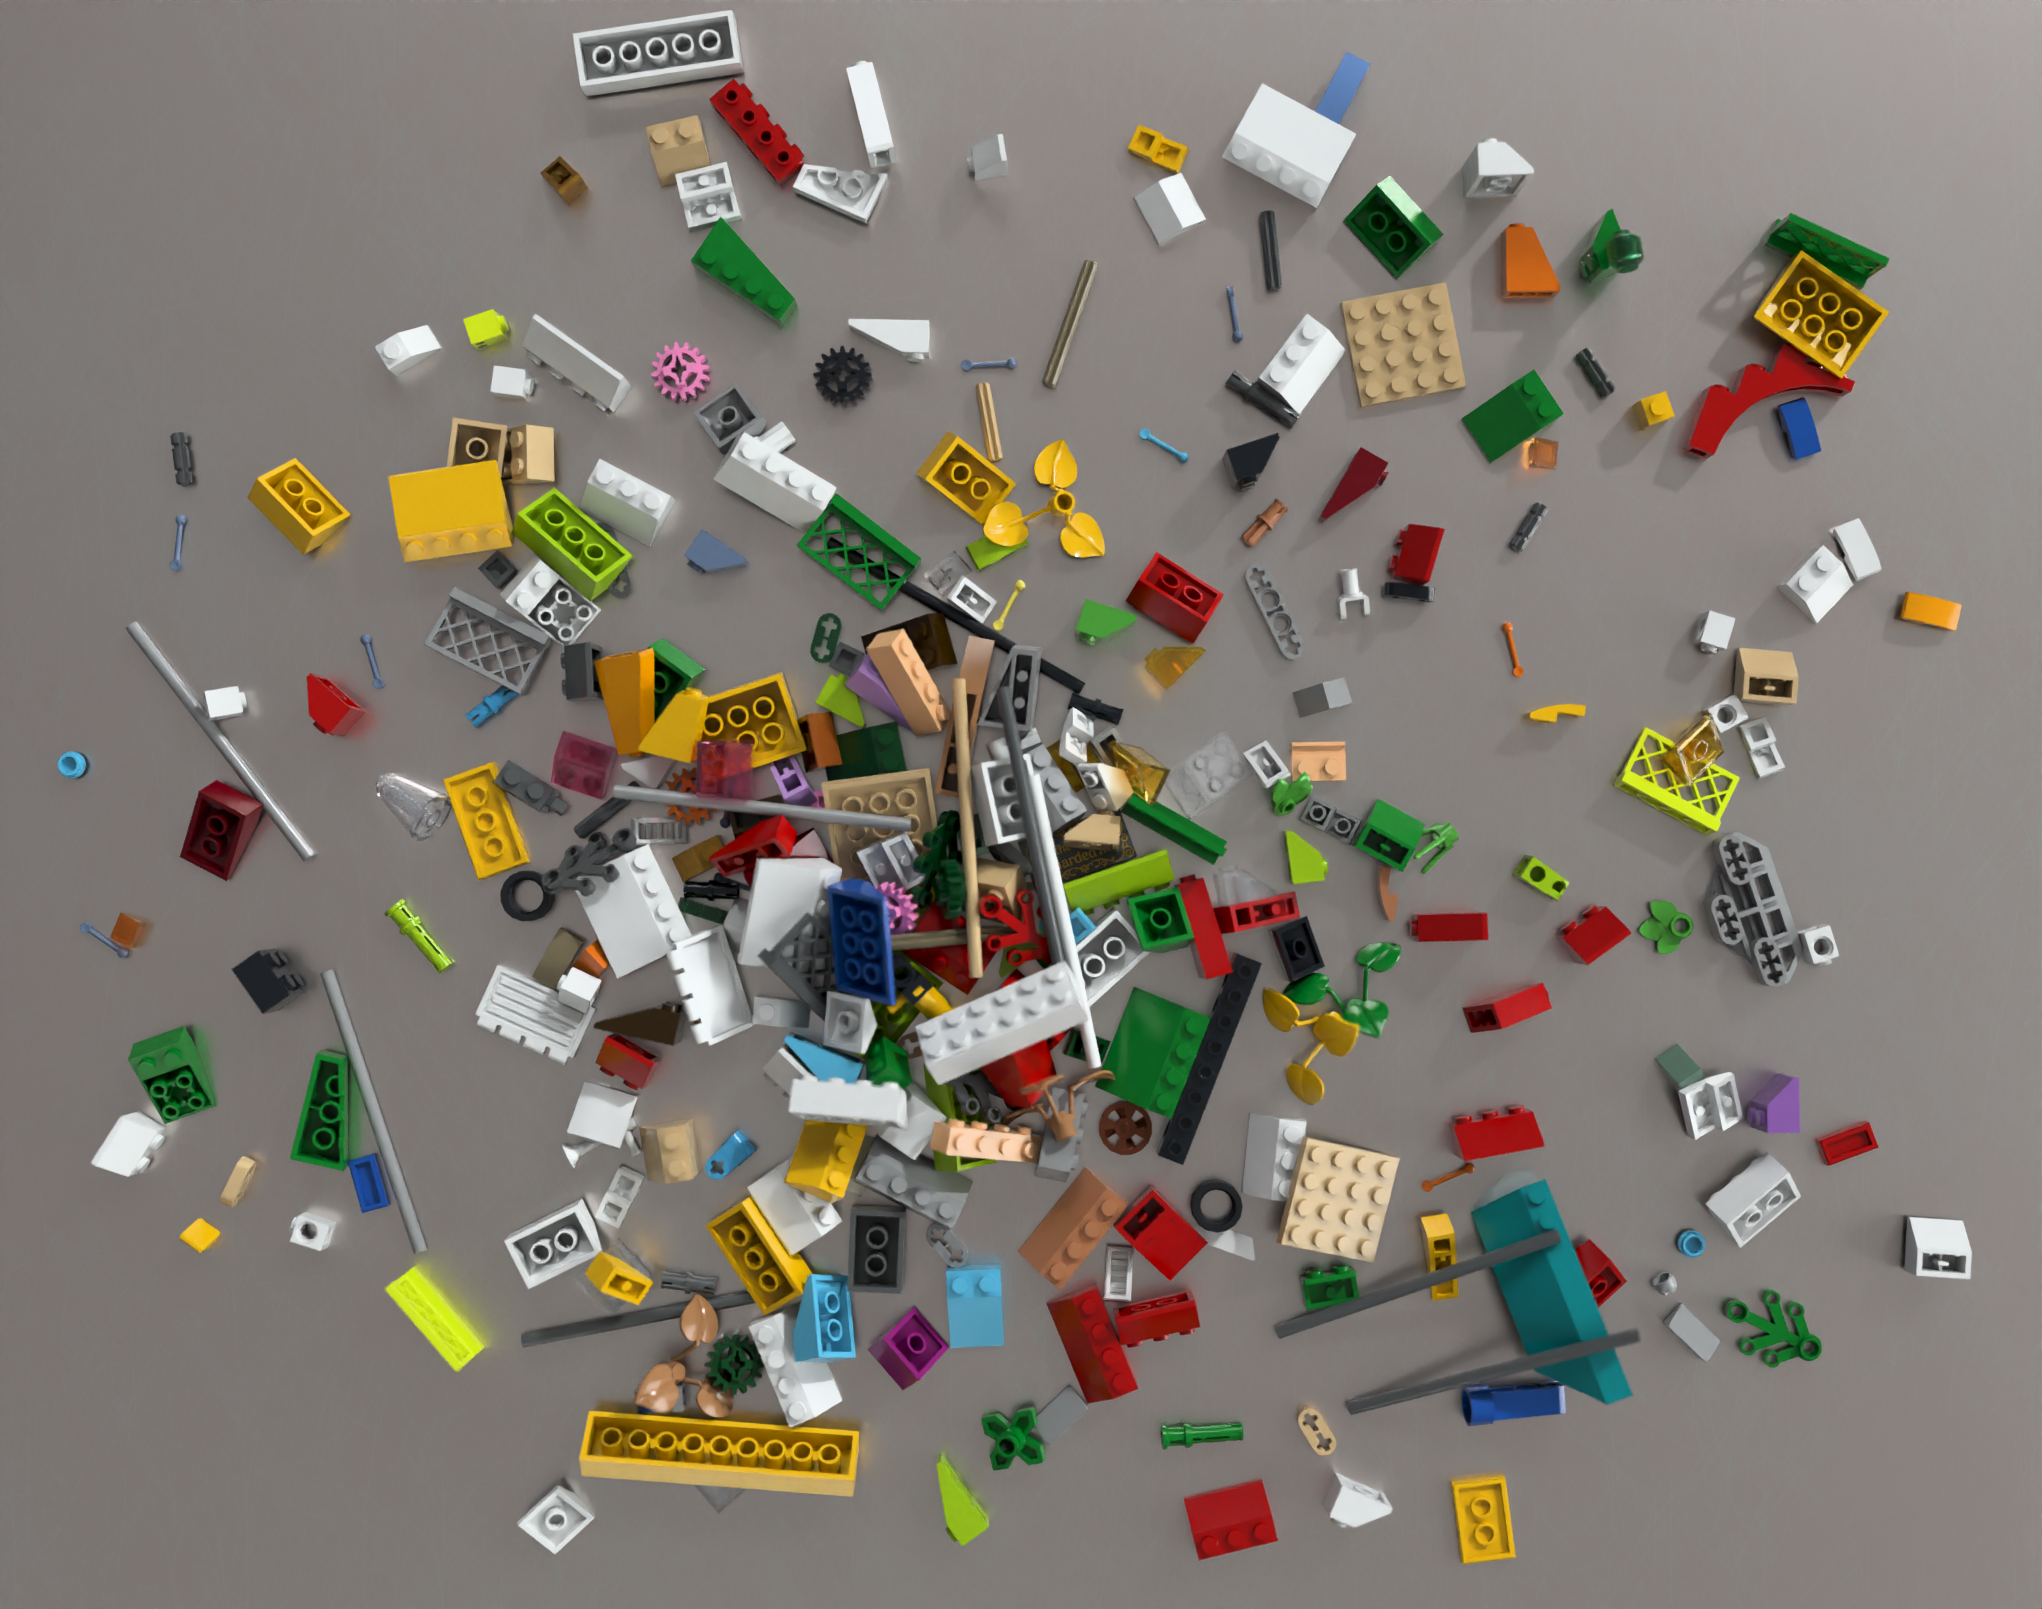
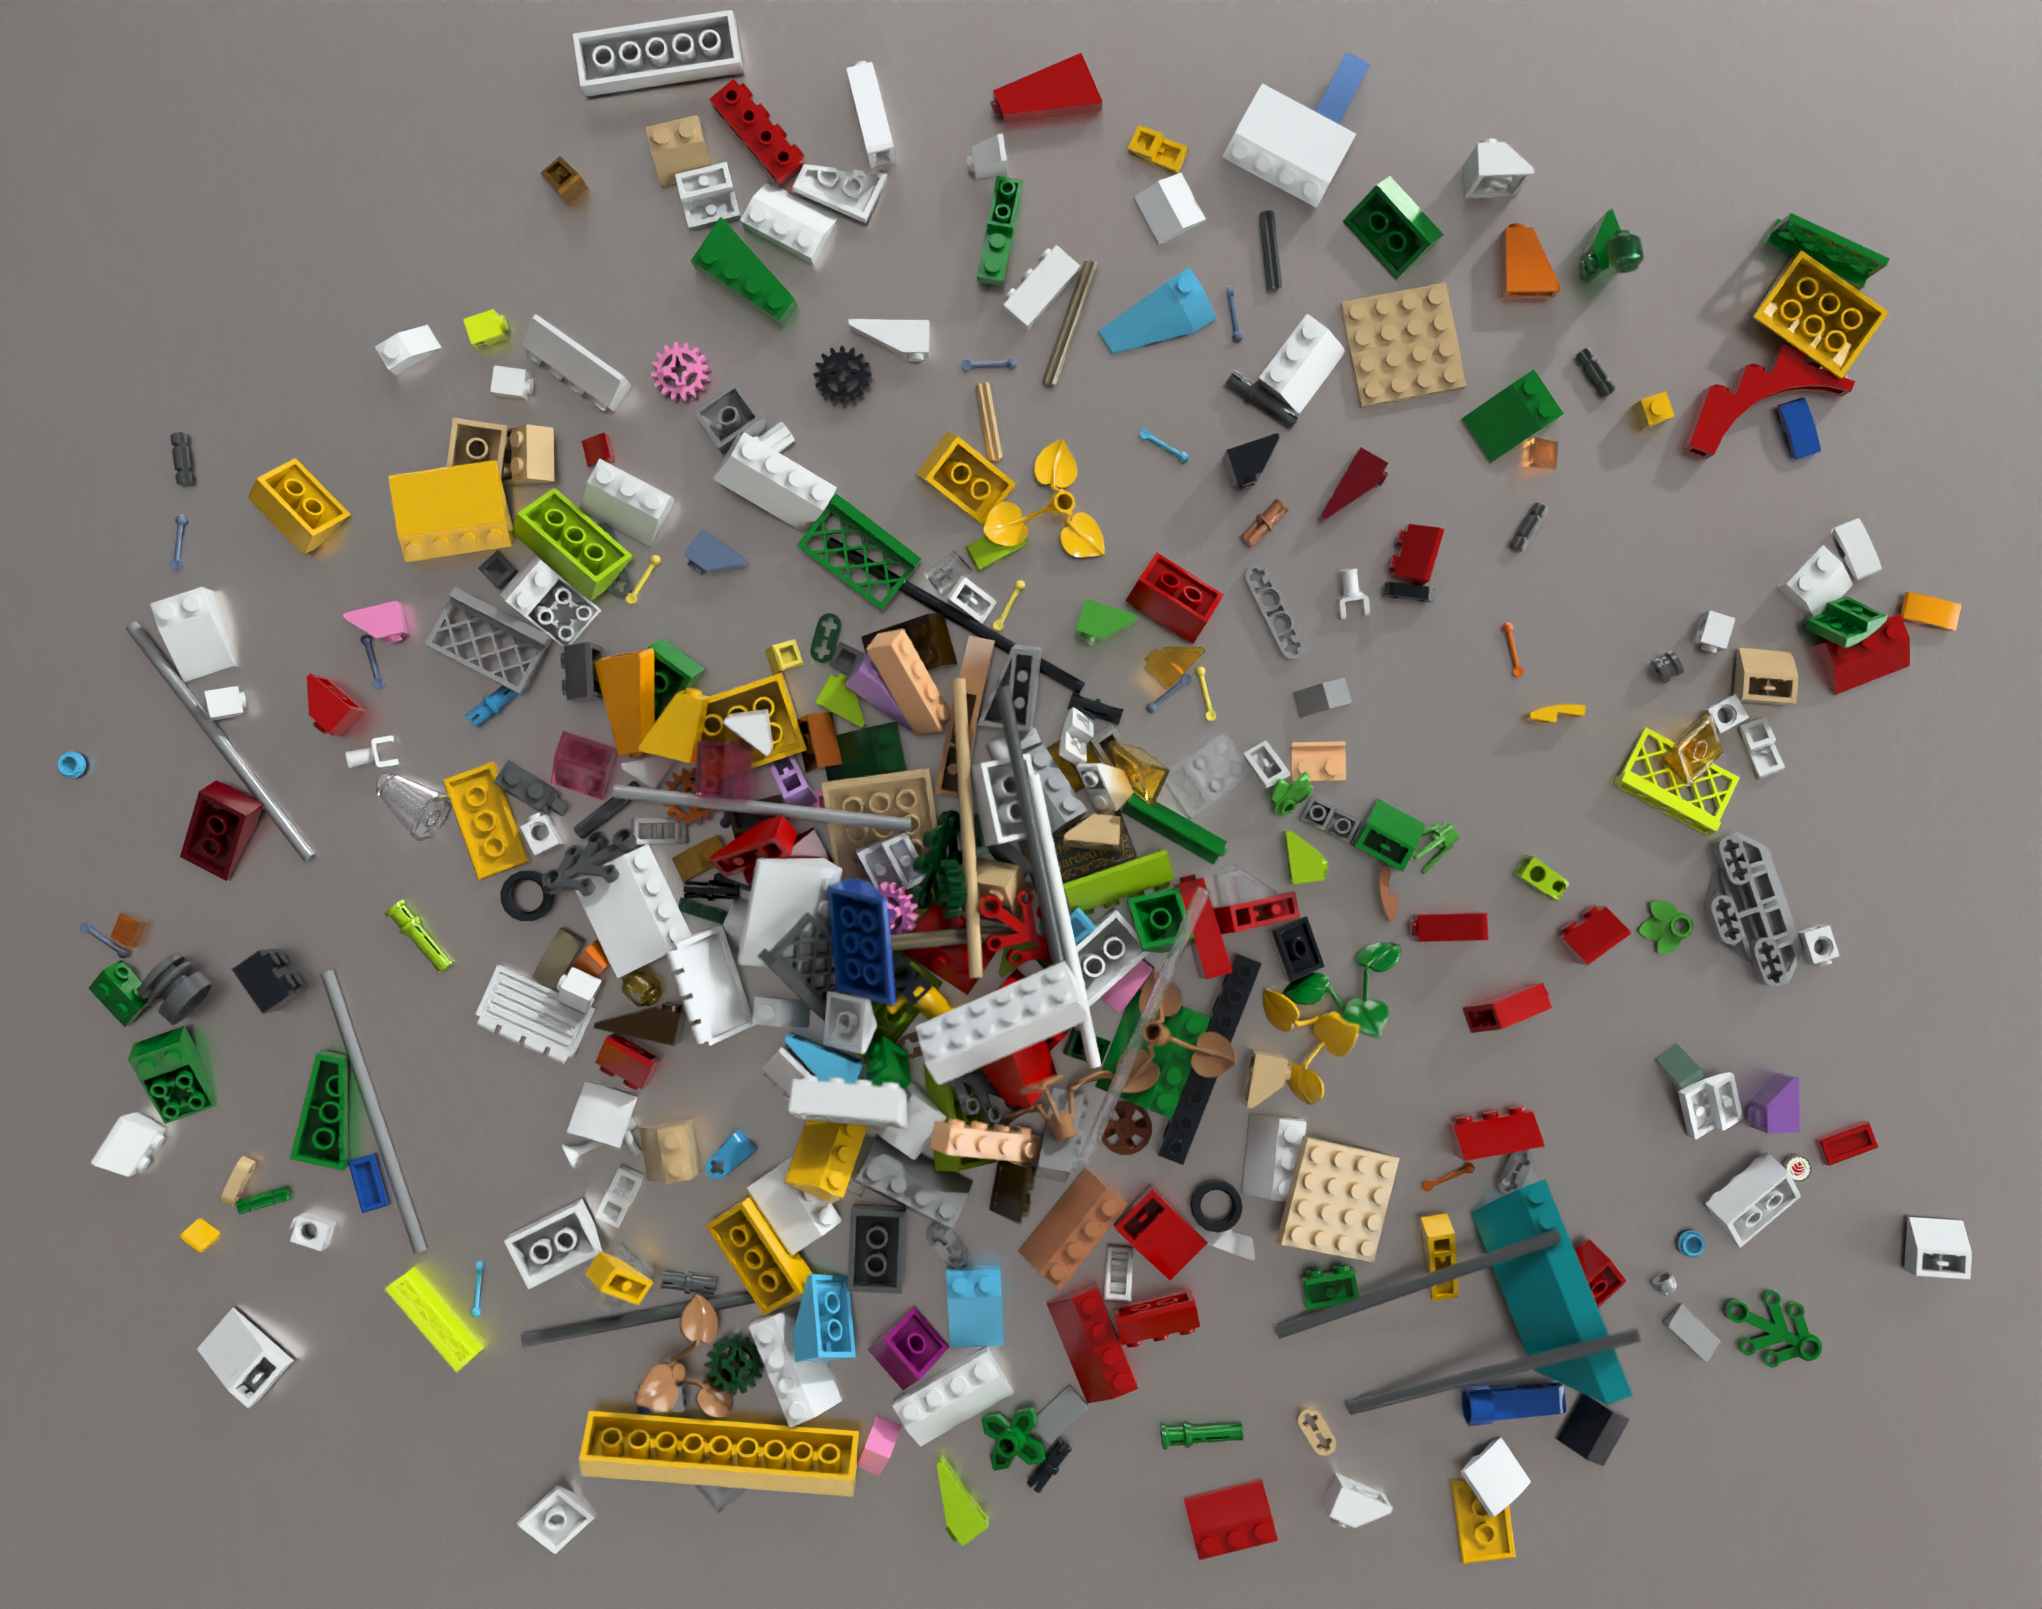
none -> green bracket [88,960,149,1027]
none -> dark grey wheel [137,952,214,1025]
none -> white slope [150,587,236,683]
none -> white slope [197,1307,294,1408]
none -> green axle [236,1187,291,1215]
none -> bright pink slope [343,601,409,644]
none -> white piece [345,736,400,769]
none -> medium azure hinge [470,1261,484,1318]
none -> white brick [520,812,563,856]
none -> red slope [581,432,614,467]
none -> clear yellow head [621,967,662,1007]
none -> light yellow hinge [626,555,661,604]
none -> white slope [723,709,773,756]
none -> white slope [740,181,839,266]
none -> light yellow slope [765,639,804,674]
none -> bright pink slope [857,1416,901,1476]
none -> white slope [893,1346,1014,1447]
none -> green slope [977,176,1023,286]
none -> dark brown slope [989,1160,1036,1224]
none -> red slope [990,53,1103,123]
none -> white brick [1003,245,1081,332]
none -> black pin [1027,1439,1072,1493]
none -> clear piece [1078,886,1210,1164]
none -> medium azure wedge [1098,267,1216,354]
none -> bright pink slope [1100,958,1155,1014]
none -> medium nougat plant [1113,971,1236,1093]
none -> sand blue hinge [1146,674,1192,713]
none -> light yellow hinge [1195,666,1216,721]
none -> tan slope [1242,1049,1292,1108]
none -> white slope [1460,1437,1531,1517]
none -> light grey beam [1495,1150,1534,1195]
none -> black slope [1556,1393,1630,1466]
none -> dark grey wheel [1651,650,1684,684]
none -> tile [1782,1154,1812,1182]
none -> green slope [1805,596,1888,648]
none -> red slope [1815,614,1910,695]

